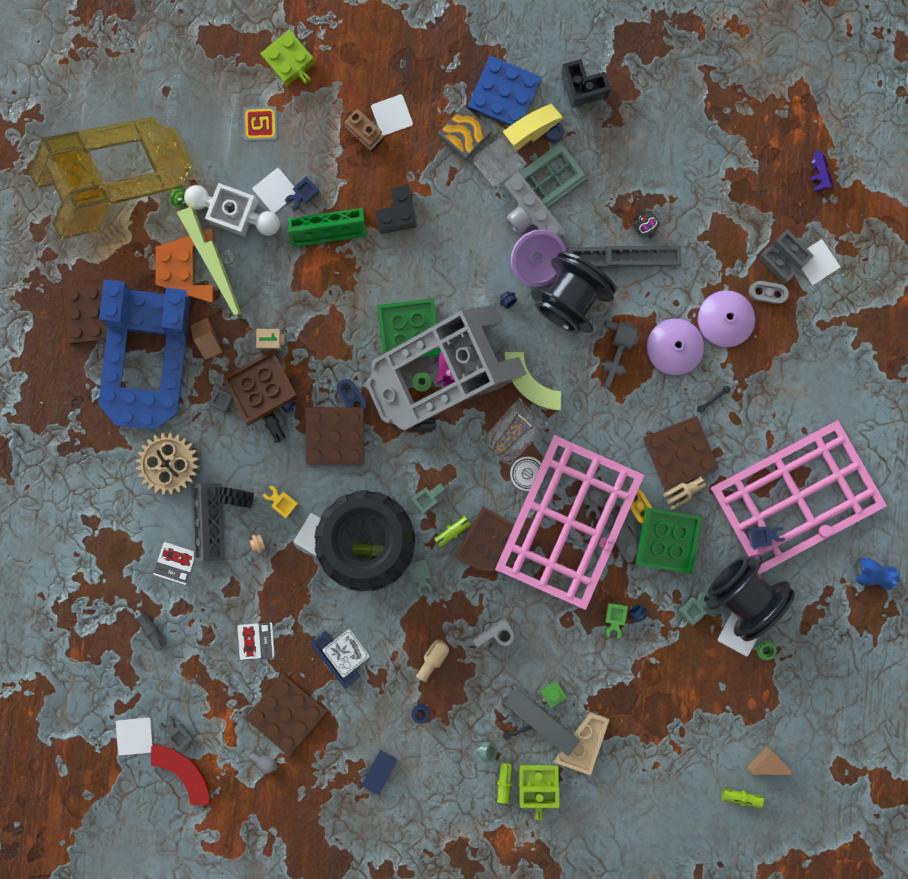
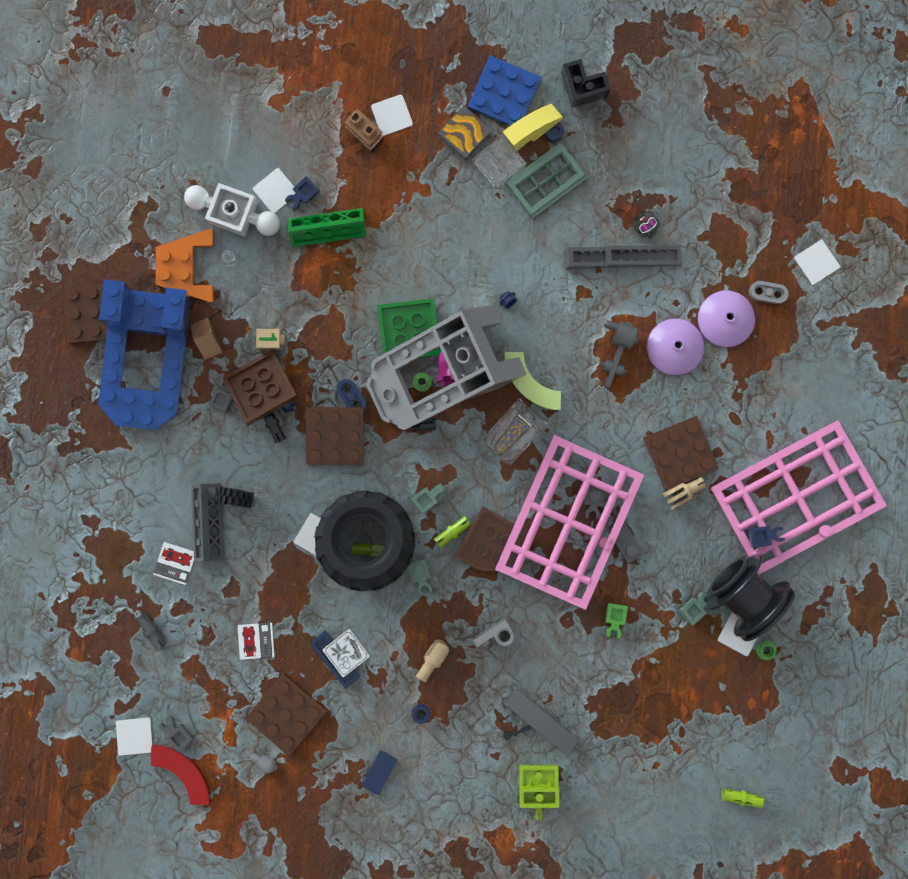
clear yellow bracket [29,117,192,240] -> none
tan gear [136,433,200,495] -> none
bright green plate [169,188,186,207] -> none
yellowish green slope [177,207,242,316] -> none
sticker [243,106,277,141] -> none
light nougat plate [249,535,265,554] -> none
lime plate [260,30,315,87] -> none
yellow plate [263,486,299,519] -> none
black brick [375,185,417,234] -> none
sand green tile [477,742,497,762] -> none
lime axle [497,762,512,804] -> none
light grey plate [503,172,565,237] -> none
white sticker [510,457,544,491] -> none
lavender dish [511,230,566,287] -> none
black wheel [530,252,617,334] -> none
bright green plate [540,681,567,708] -> none
tan wing [553,712,609,775] -> none
yellow plate [627,489,652,524] -> none
dark blue plate [629,604,648,622] -> none
green plate [635,507,702,574] -> none
black hinge [697,386,731,413] -> none
medium nougat slope [747,747,792,775] -> none
dark grey slope [758,229,814,285] -> none
dark purple plate [811,150,834,191] -> none
blue animal [856,558,900,590] -> none

